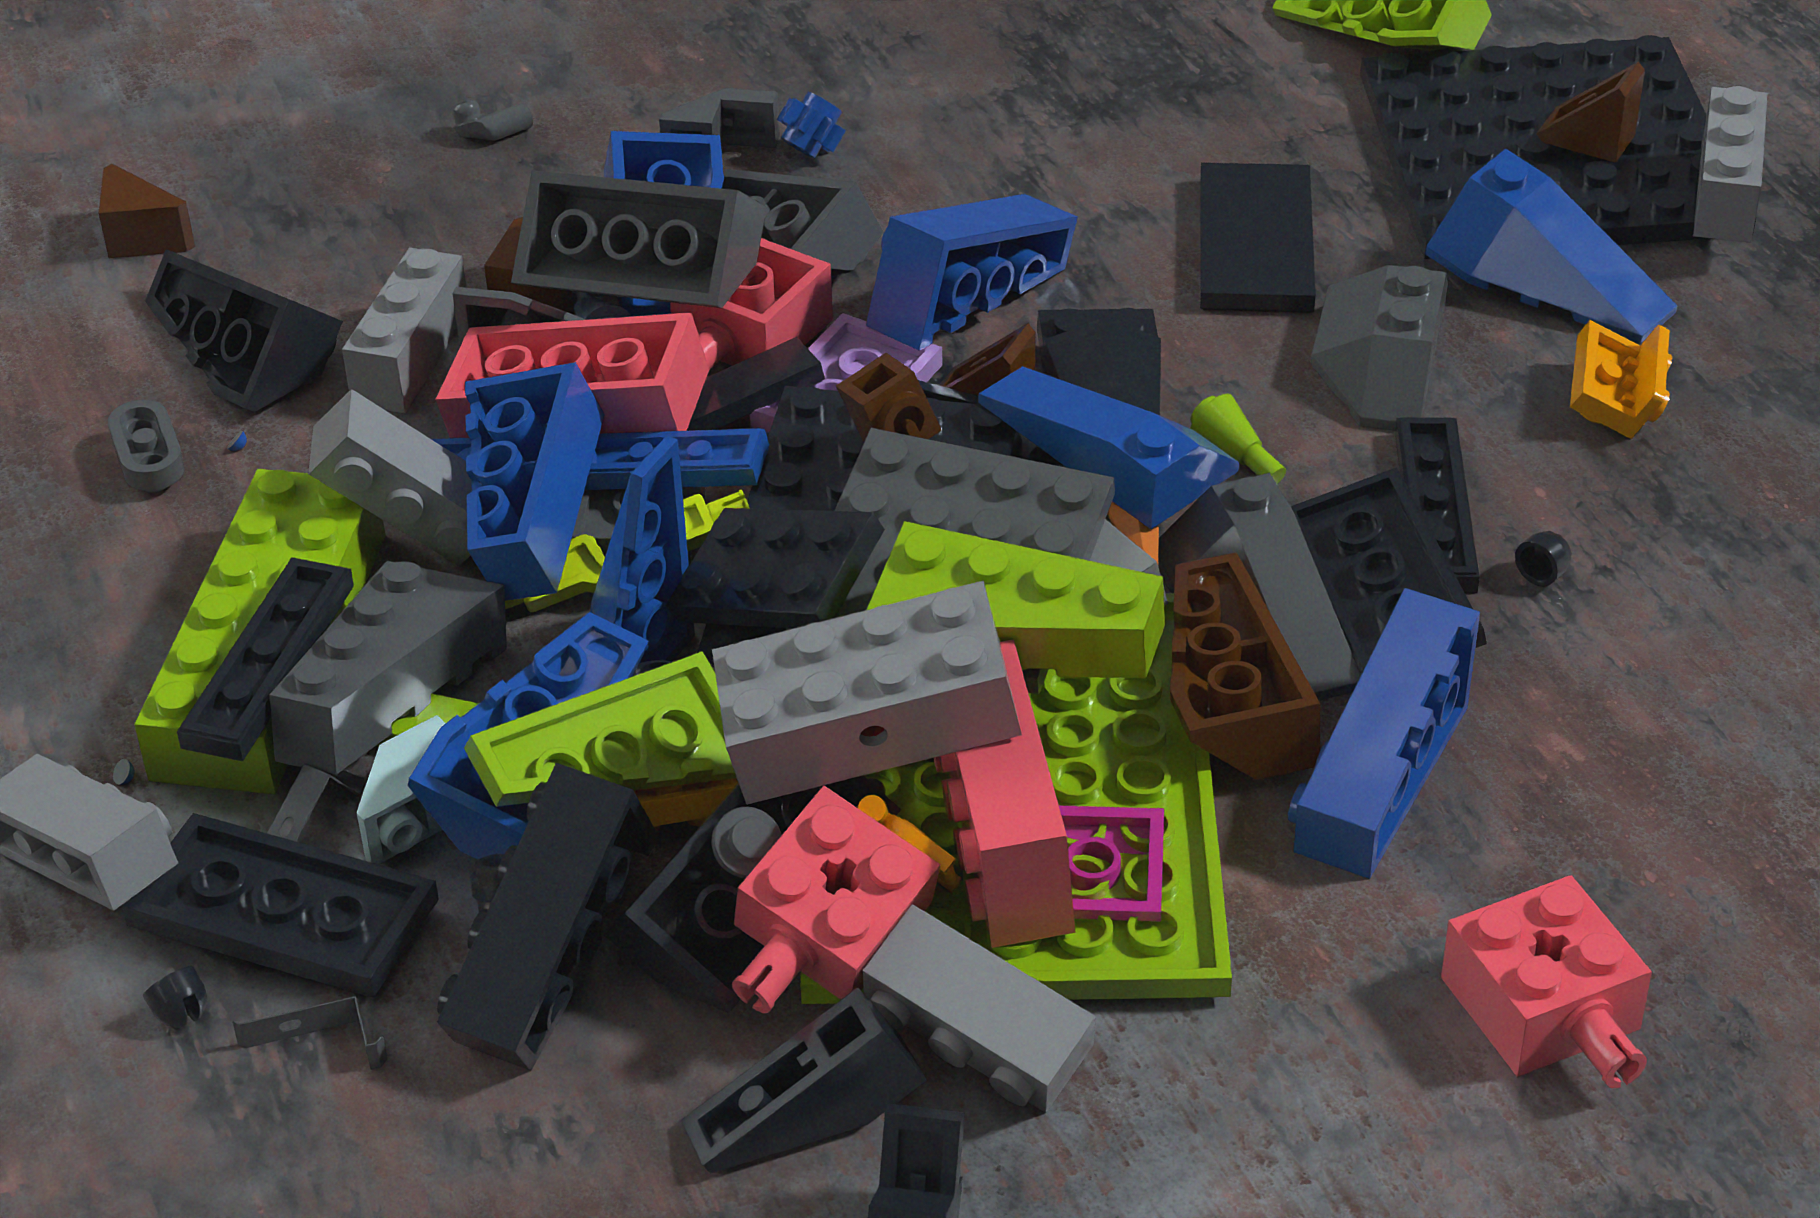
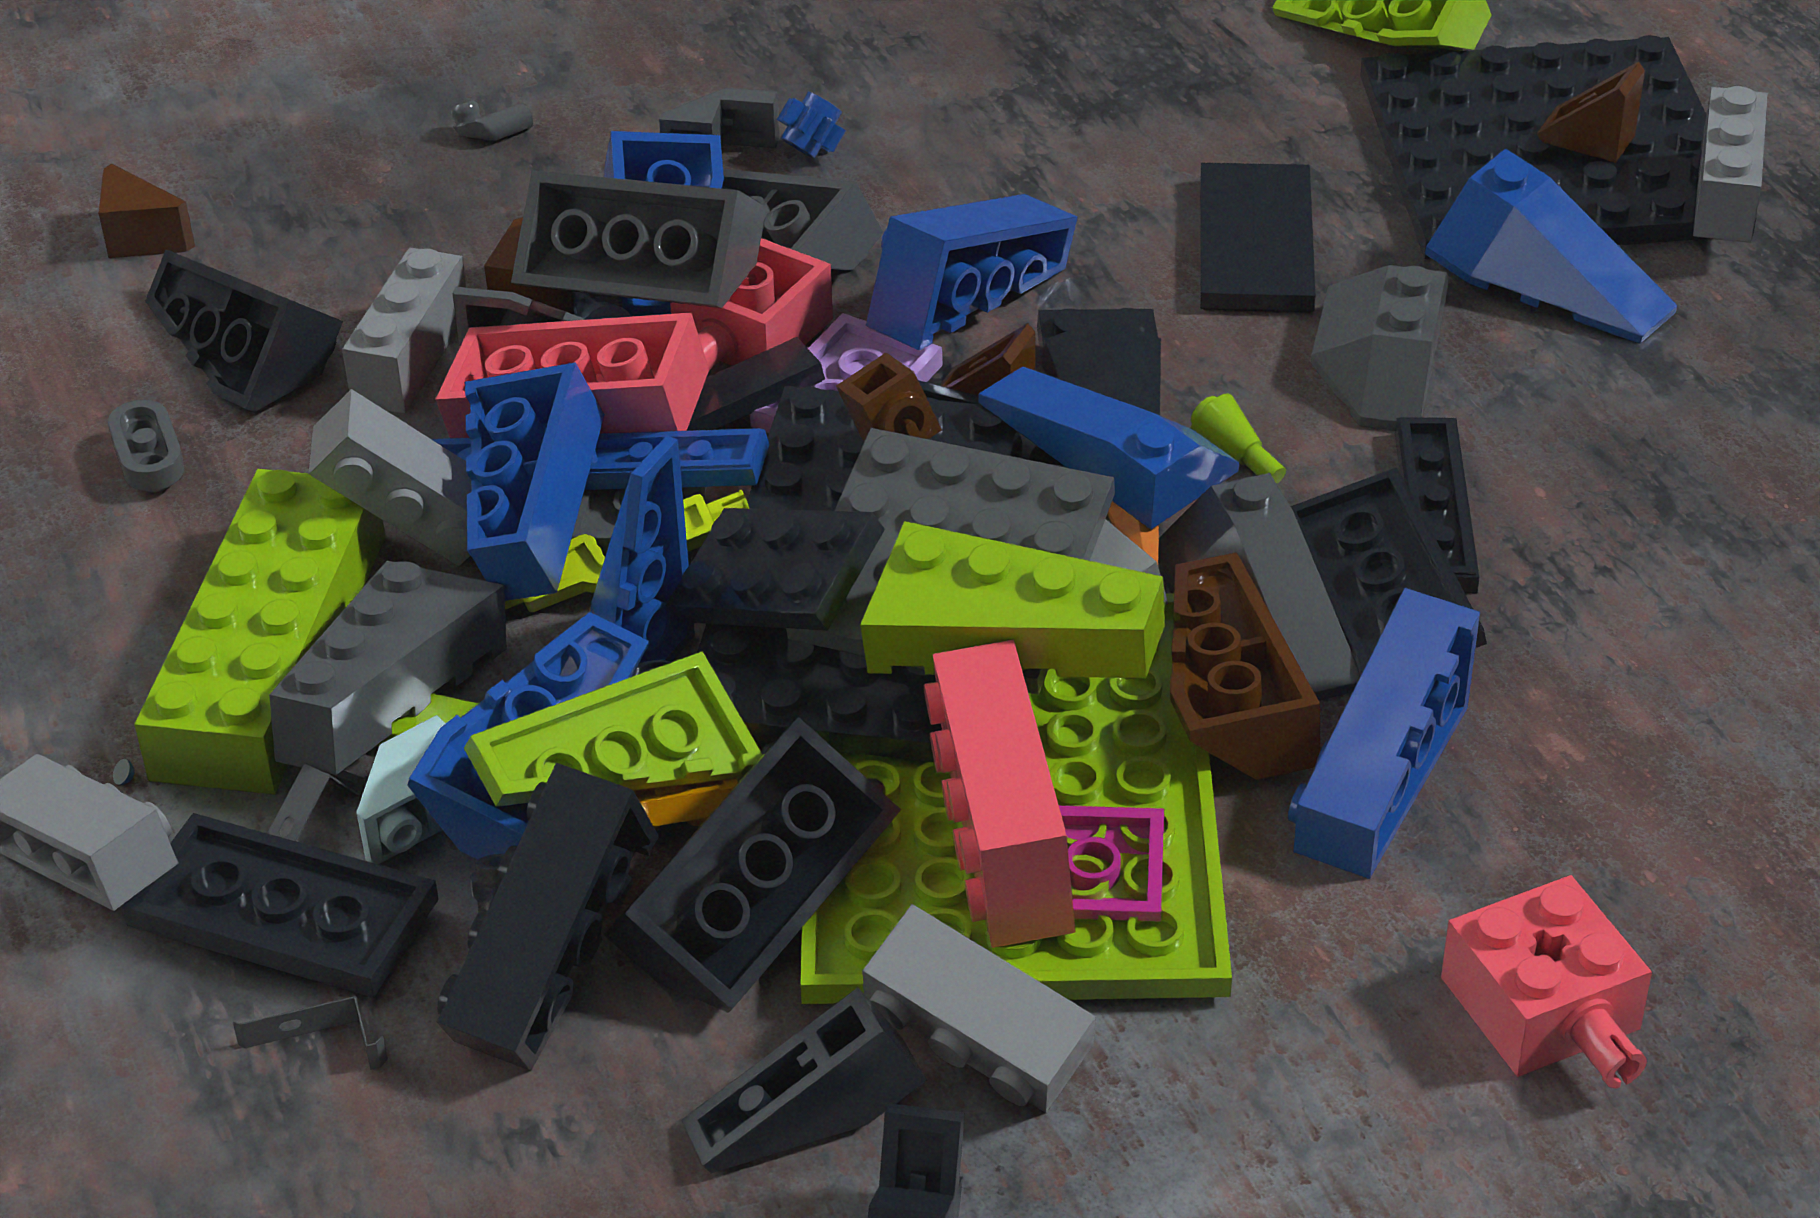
black hinge [143,966,207,1028] -> none
black tile [177,557,354,762] -> none
blue piece [227,431,247,451] -> none
light grey brick [712,581,1022,804] -> none
dark grey plate [712,807,782,878] -> none
coral brick [732,786,940,1013] -> none
light orange piece [858,795,962,894] -> none
black hinge [1515,531,1572,587] -> none
light orange bracket [1570,320,1672,439] -> none

